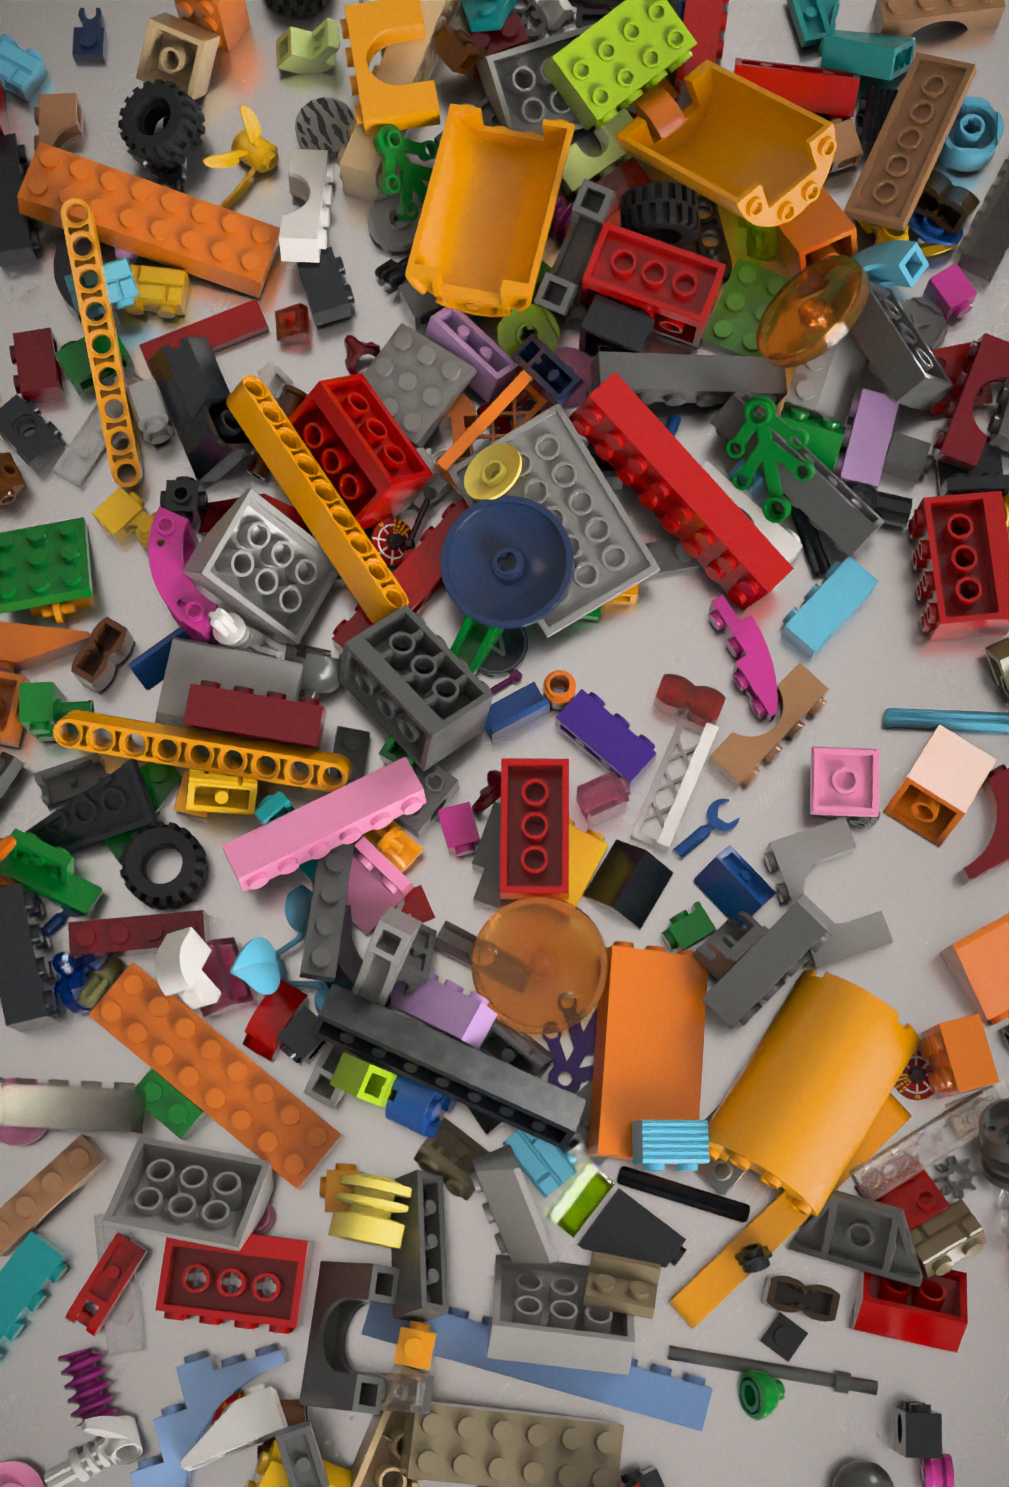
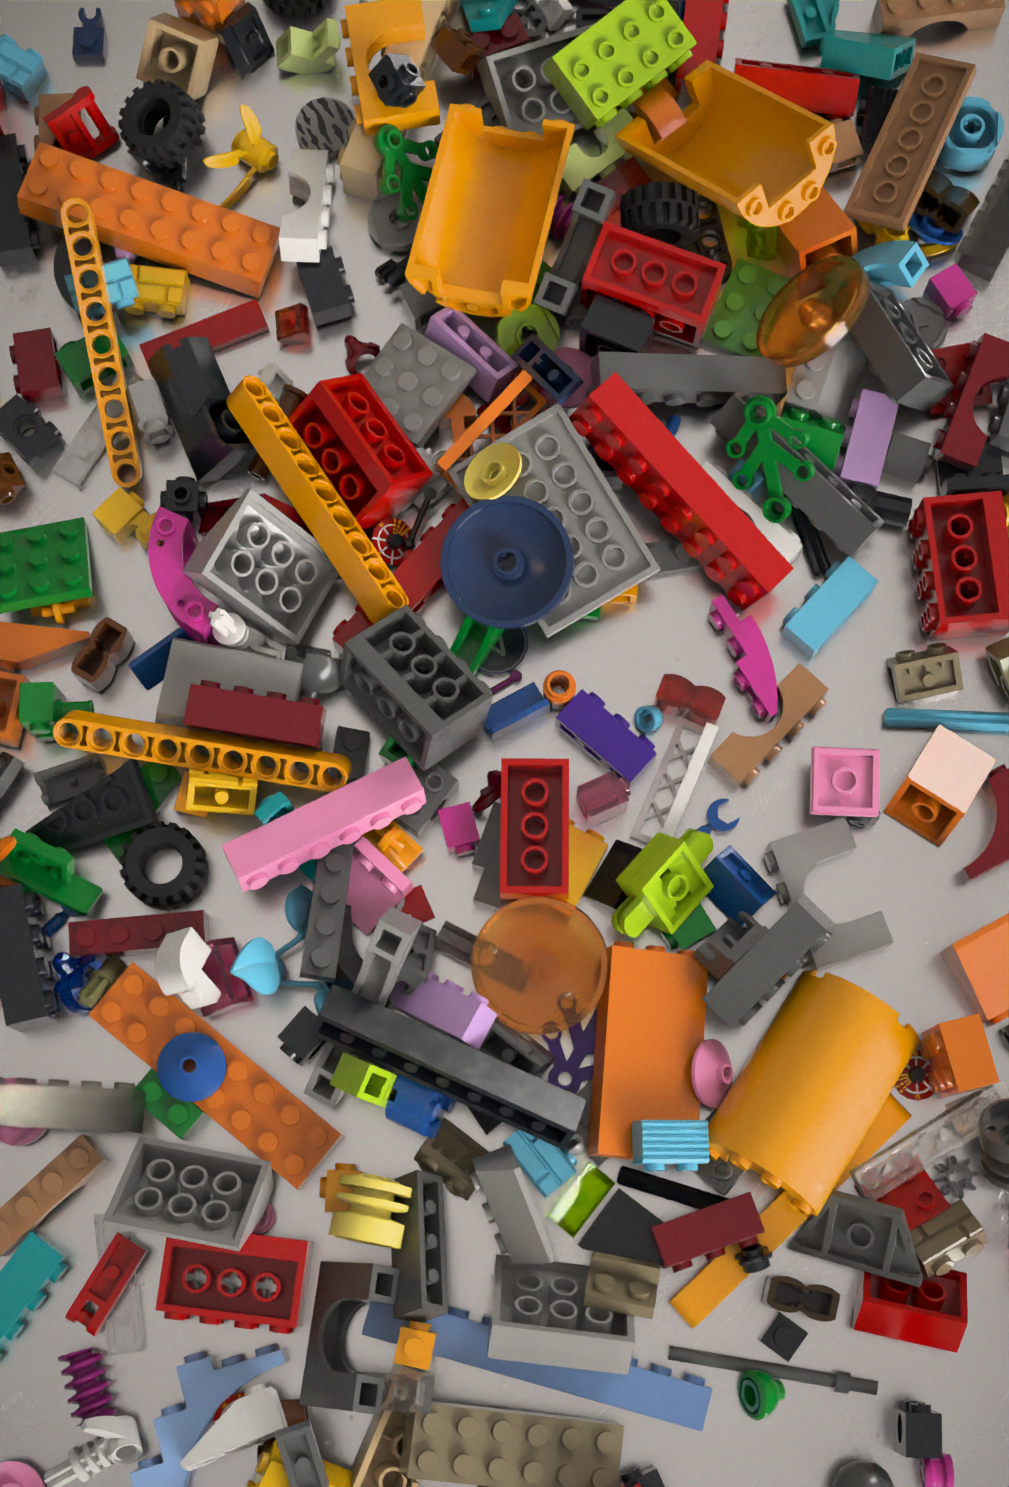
red brick [243,979,308,1062] -> none
none -> red plate [42,86,119,160]
none -> blue dish [157,1032,226,1102]
none -> black plate [215,2,275,78]
none -> black brick [368,53,426,108]
none -> lime brick [611,828,714,938]
none -> medium azure hinge [634,705,663,732]
none -> dark red brick [648,1192,765,1273]
none -> bright pink dish [691,1039,733,1108]
none -> dark tan bracket [886,643,964,703]

